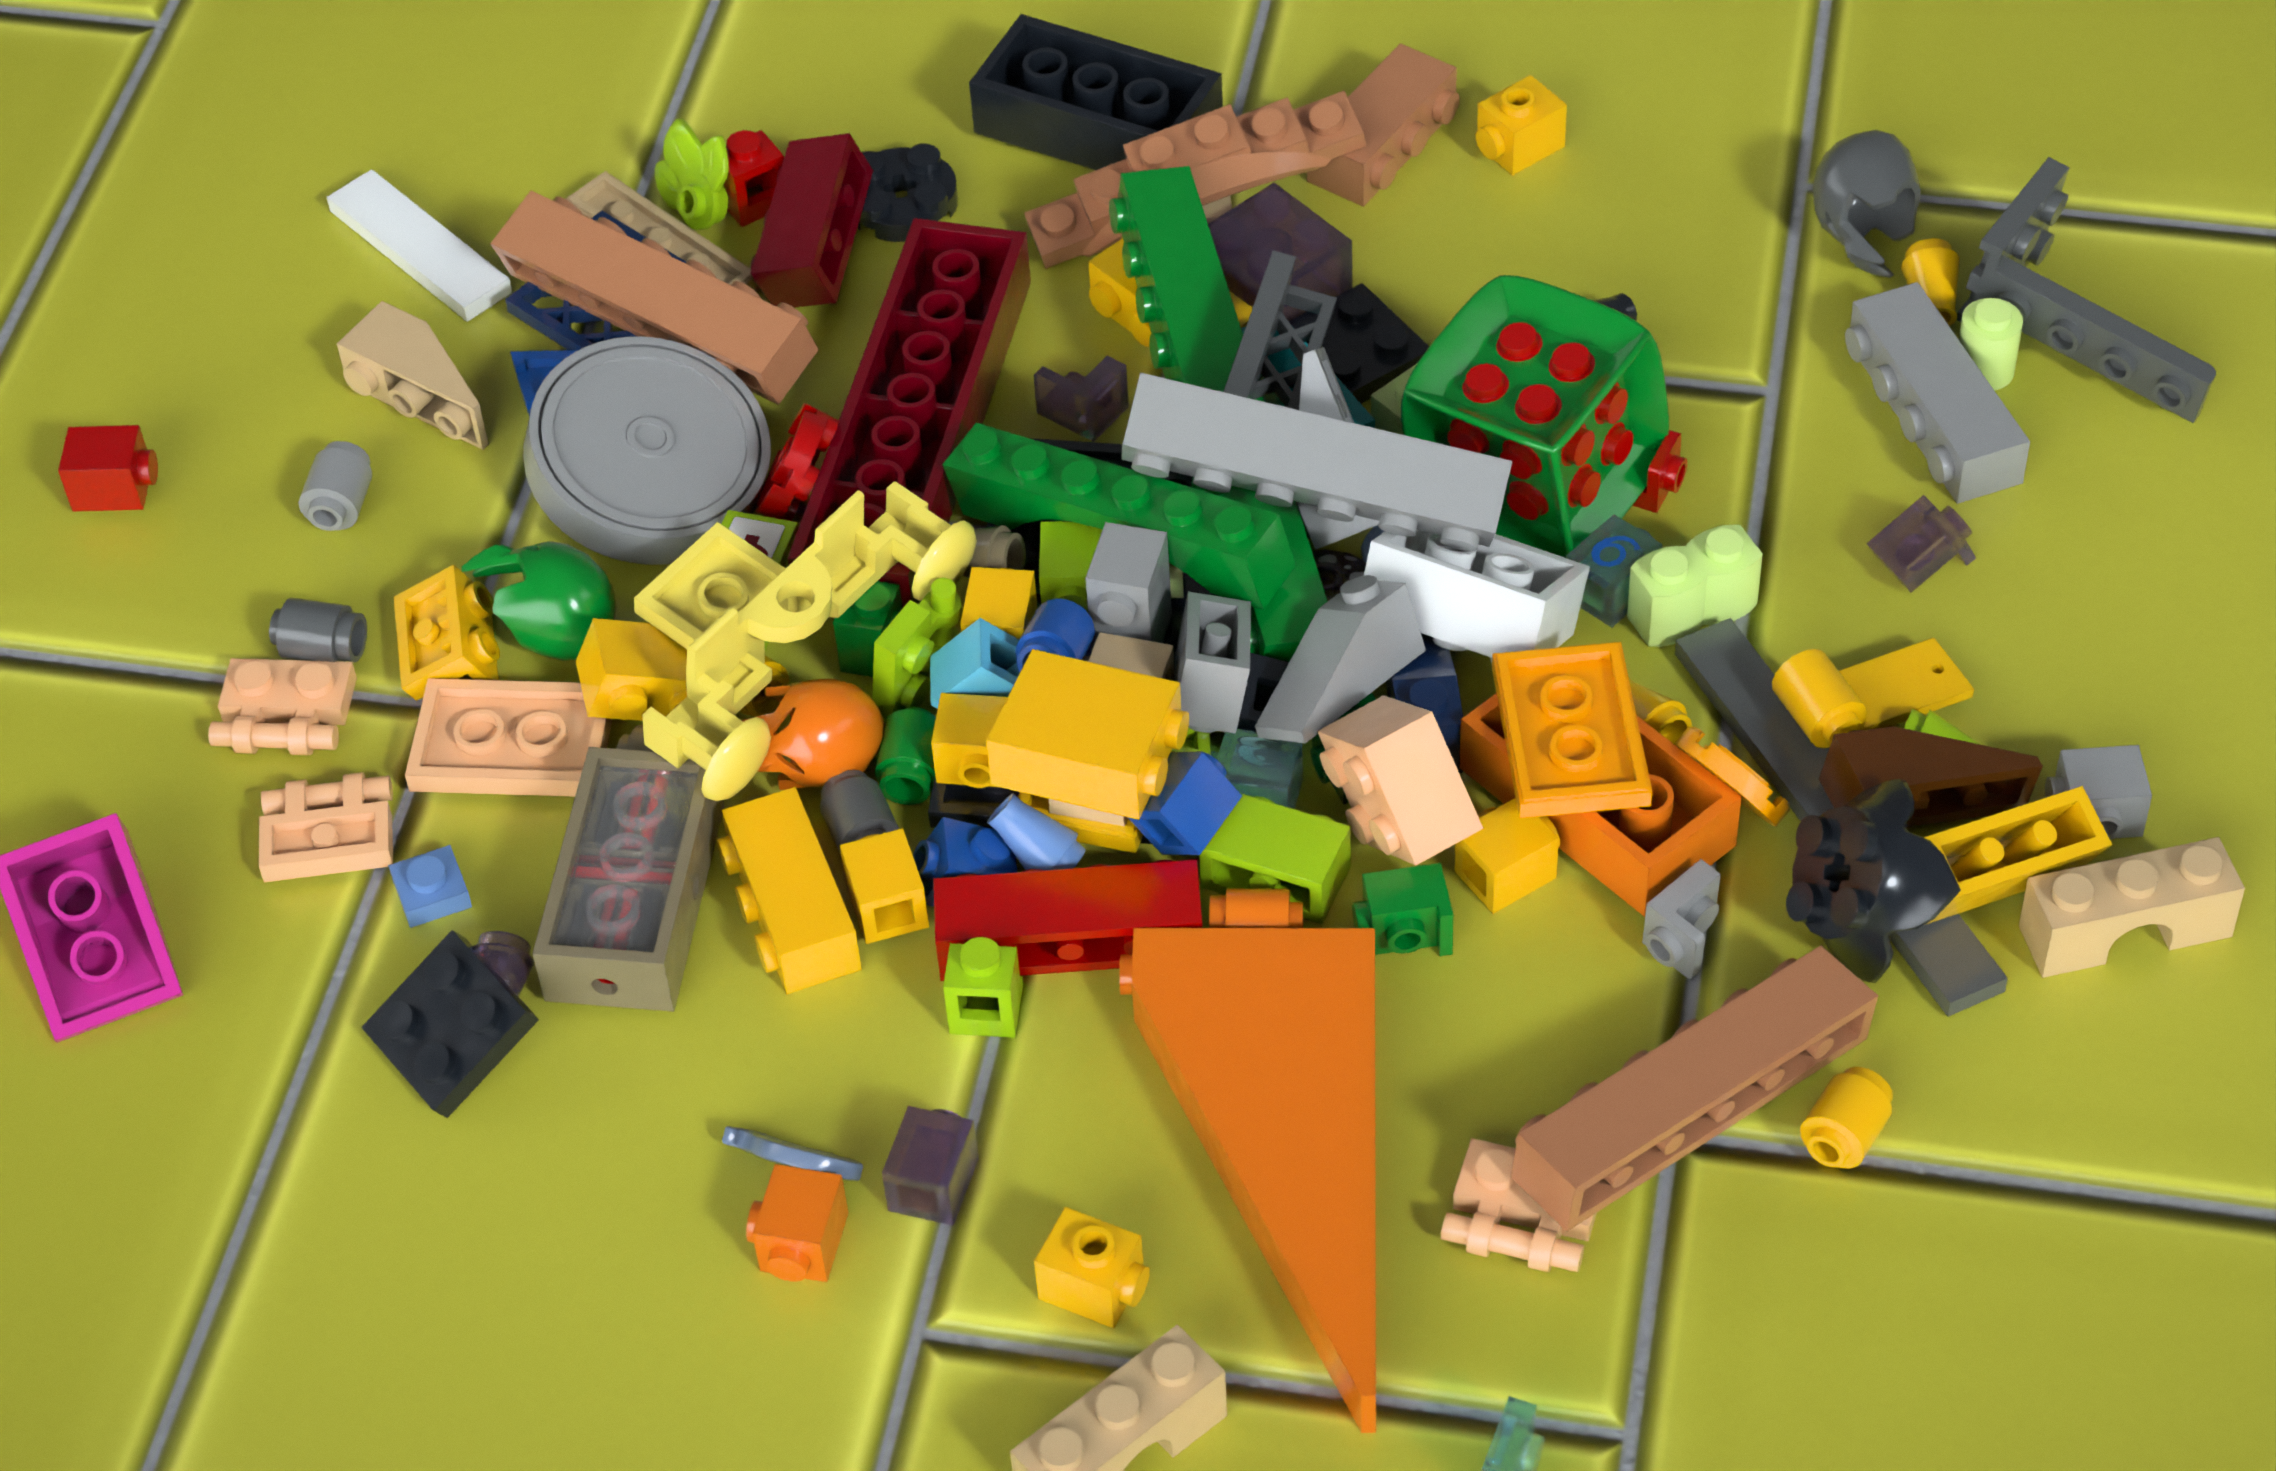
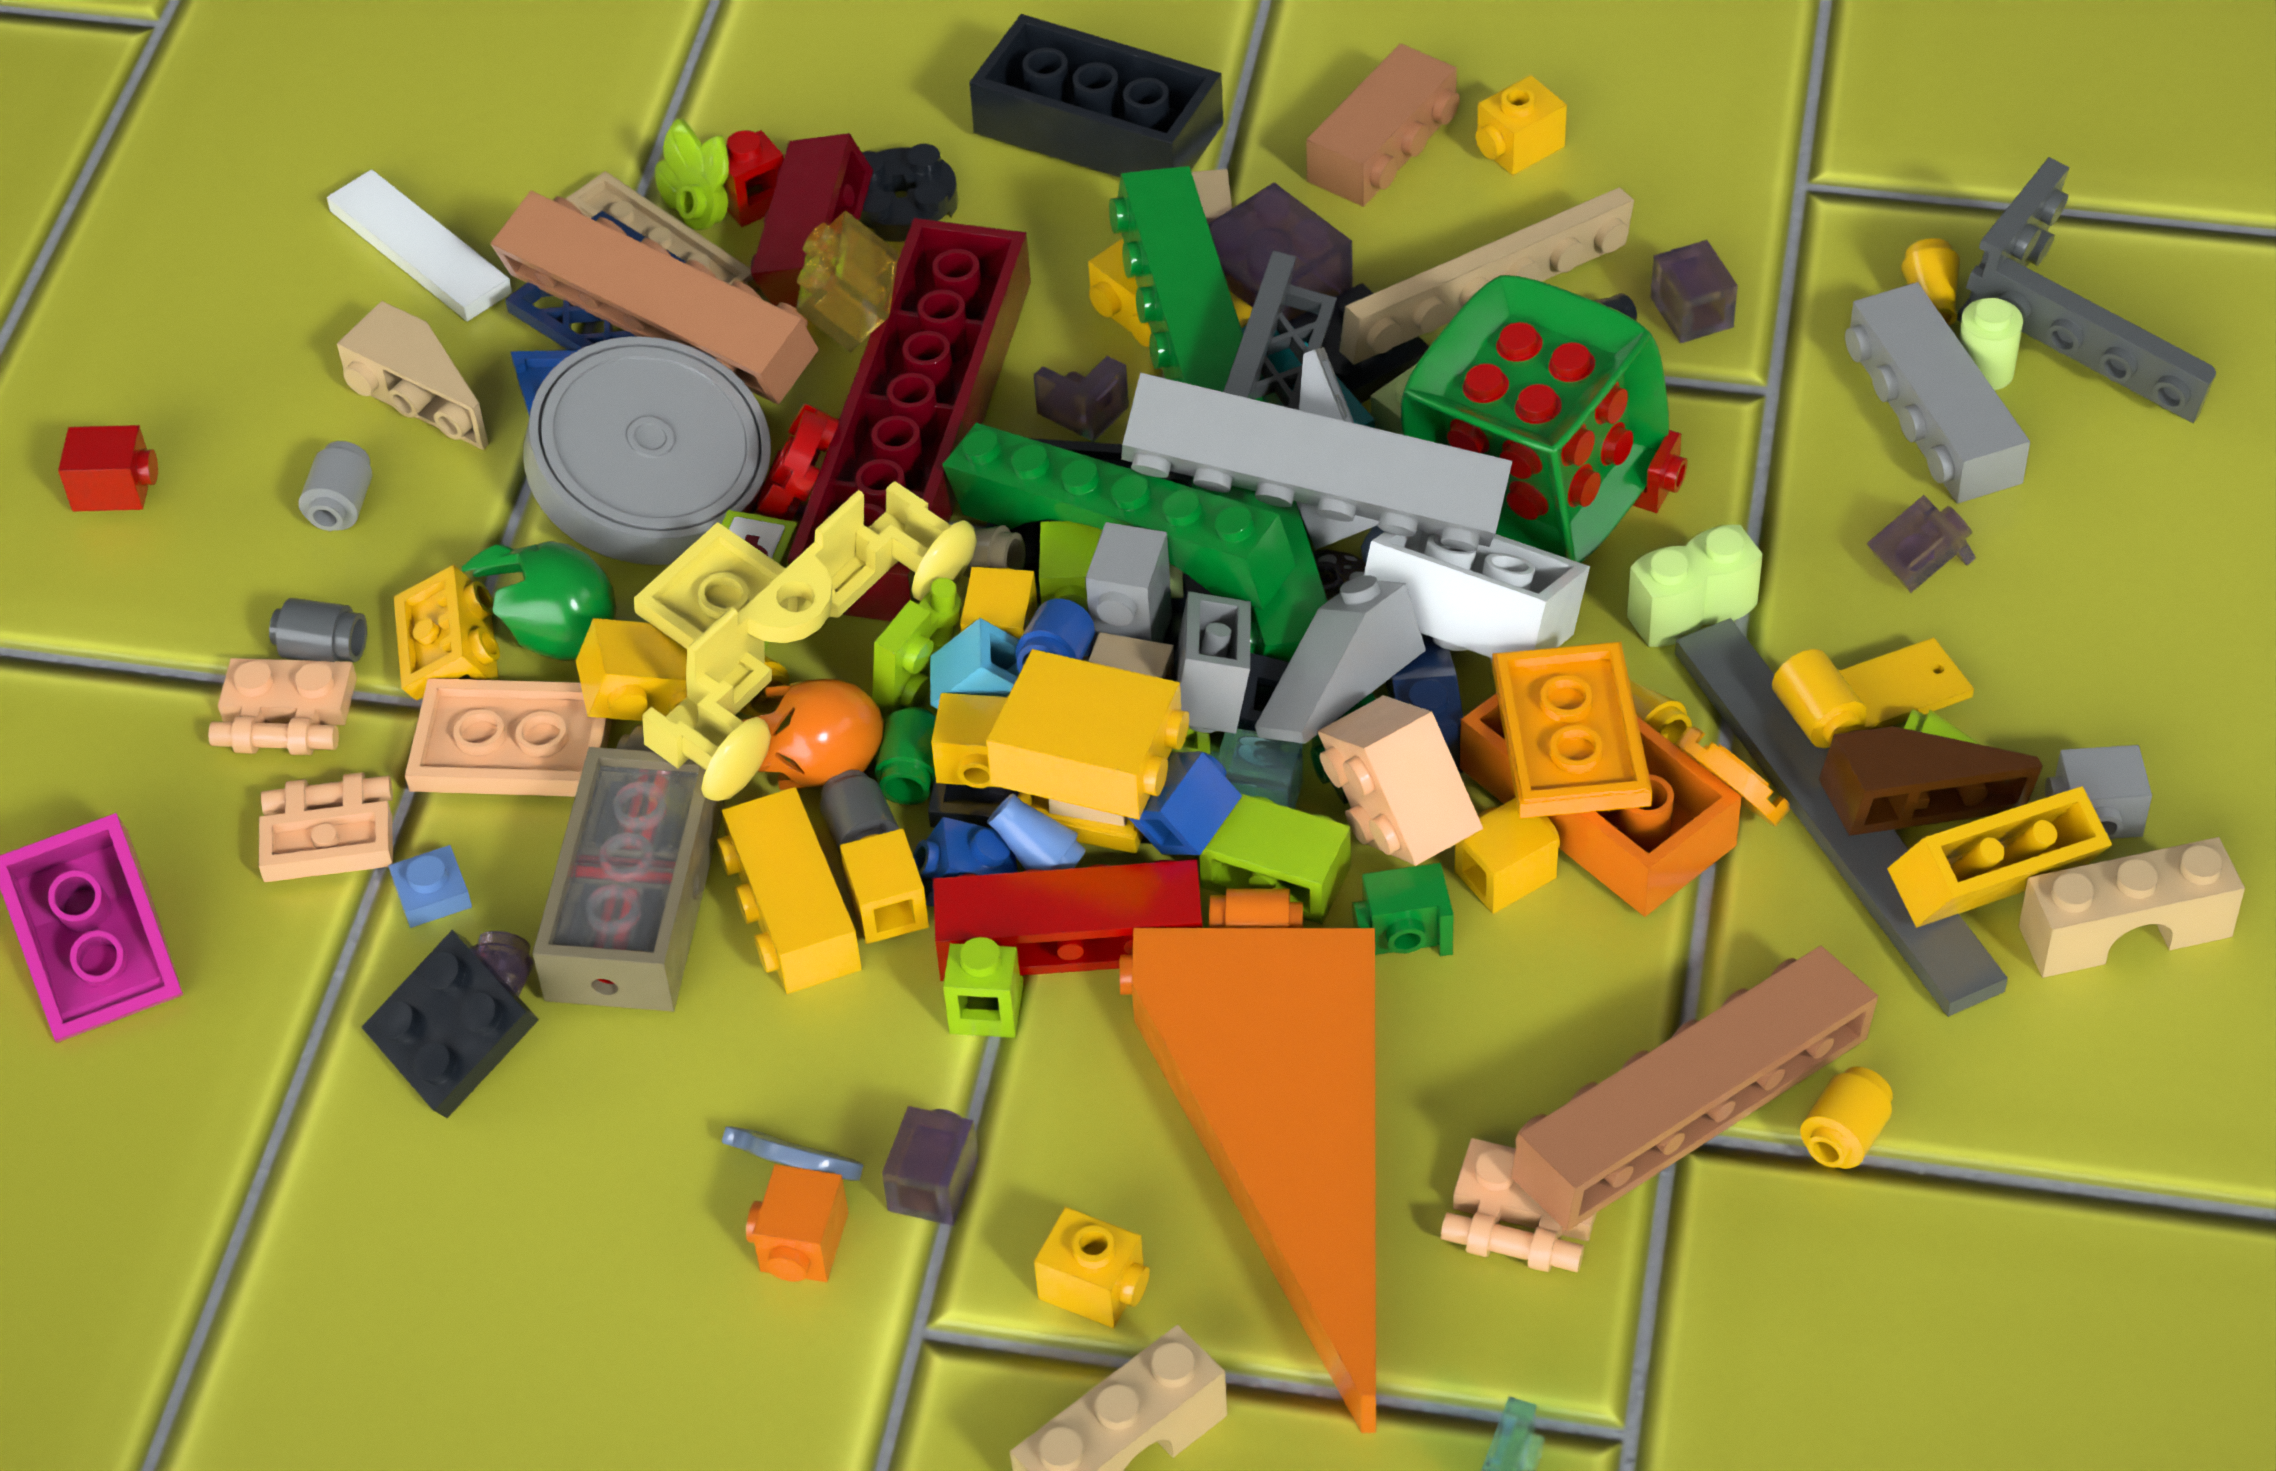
green brick [833,581,903,677] -> none
nougat piece [1024,91,1366,269] -> none
clear light blue brick [1566,514,1663,628] -> none
light grey bracket [1642,859,1721,980] -> none
black brick [1786,779,1961,983] -> none
dark grey helmet [1813,130,1921,278] -> none
none -> clear yellow brick [796,211,899,352]
none -> tan plate [1339,187,1634,364]
none -> brick [1651,240,1738,344]

